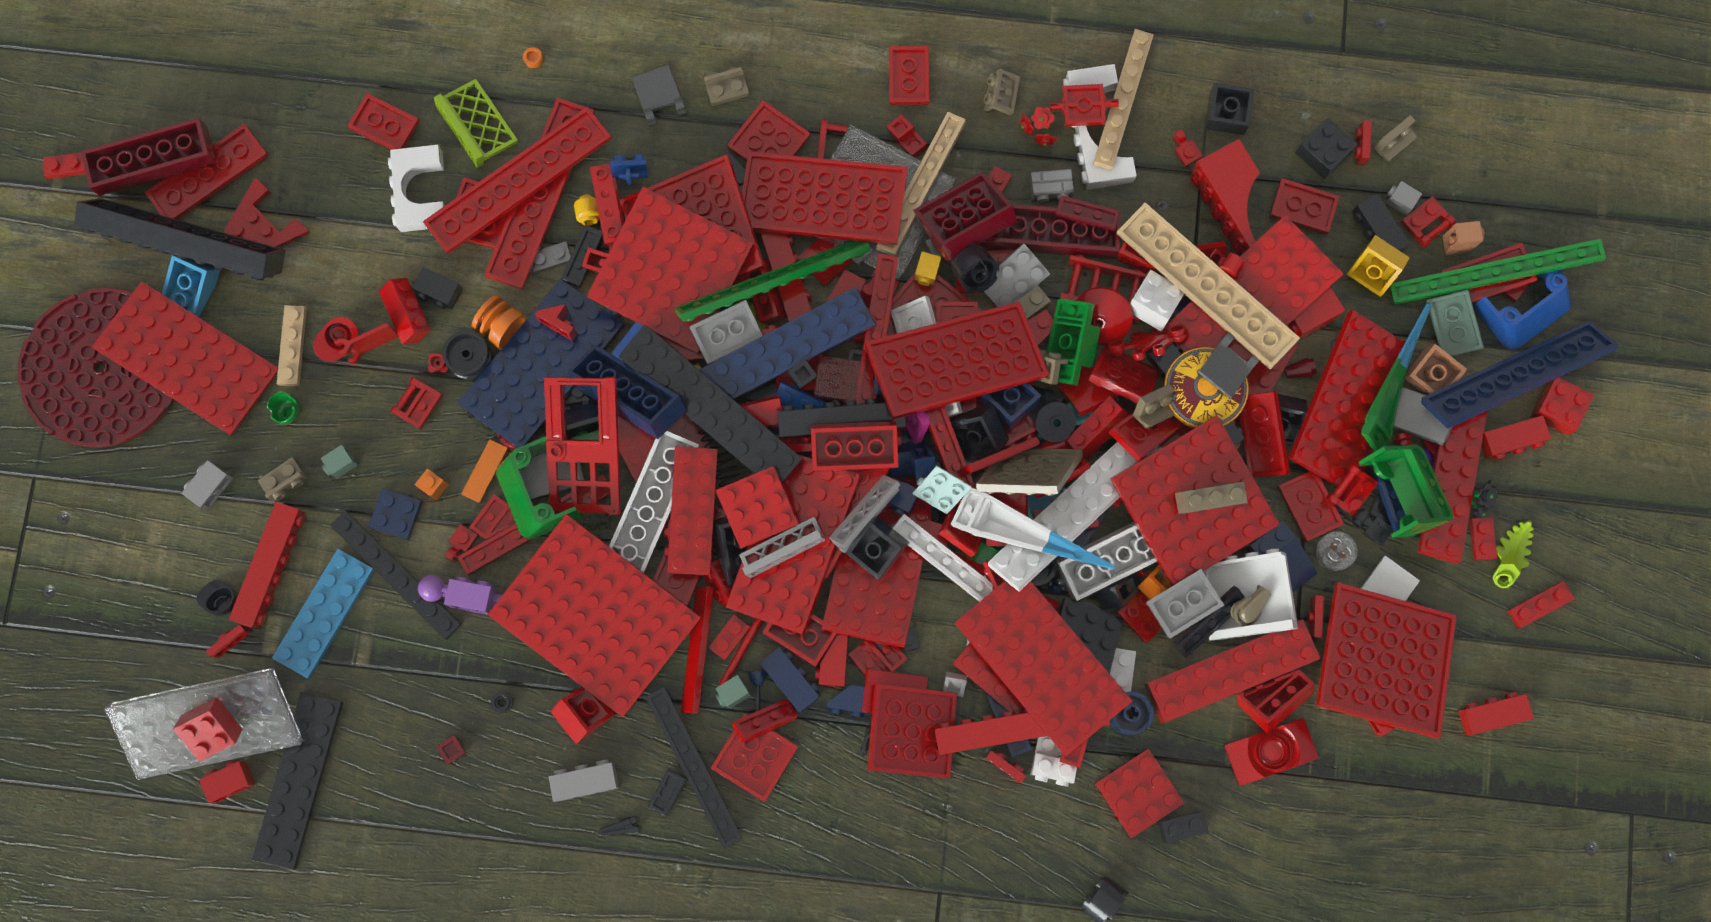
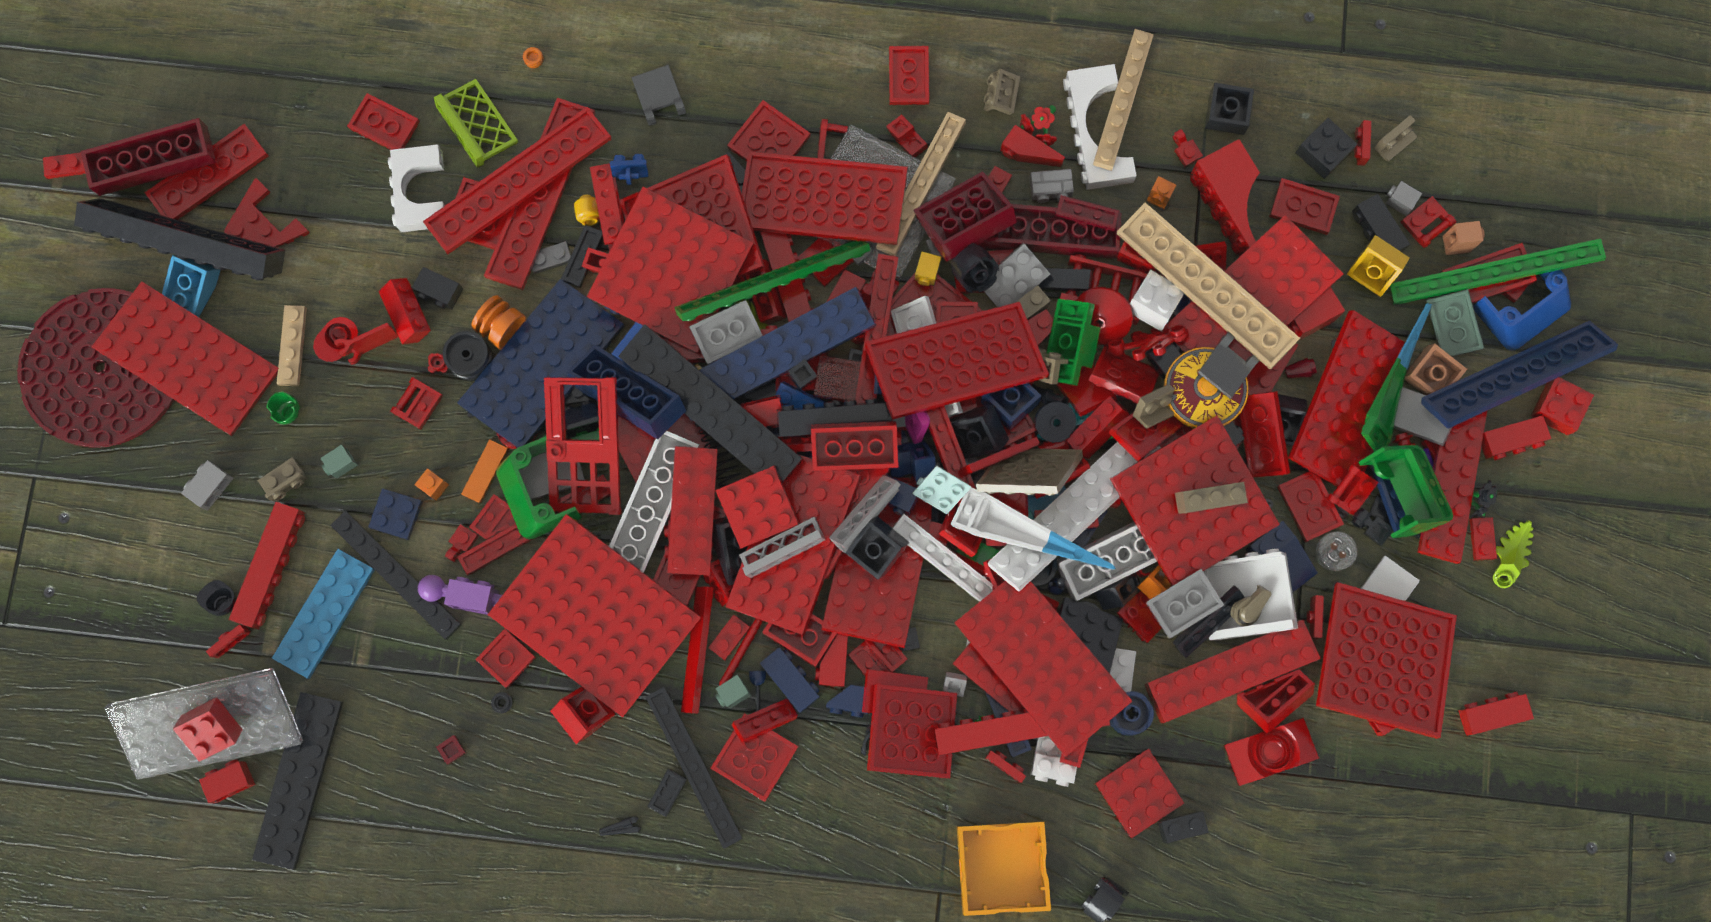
red slope [535,304,577,341] -> none
light grey brick [548,760,619,802] -> none
dark tan bracket [704,67,749,106] -> none
red plate [1050,84,1119,127] -> none
red leg [1208,248,1245,277] -> none
red plate [1507,581,1575,629] -> none
none -> red plate [475,629,536,688]
none -> light orange tile [957,822,1051,916]
none -> red slope [1000,125,1065,167]
none -> black tile [1037,268,1092,291]
none -> orange brick [1146,176,1176,210]

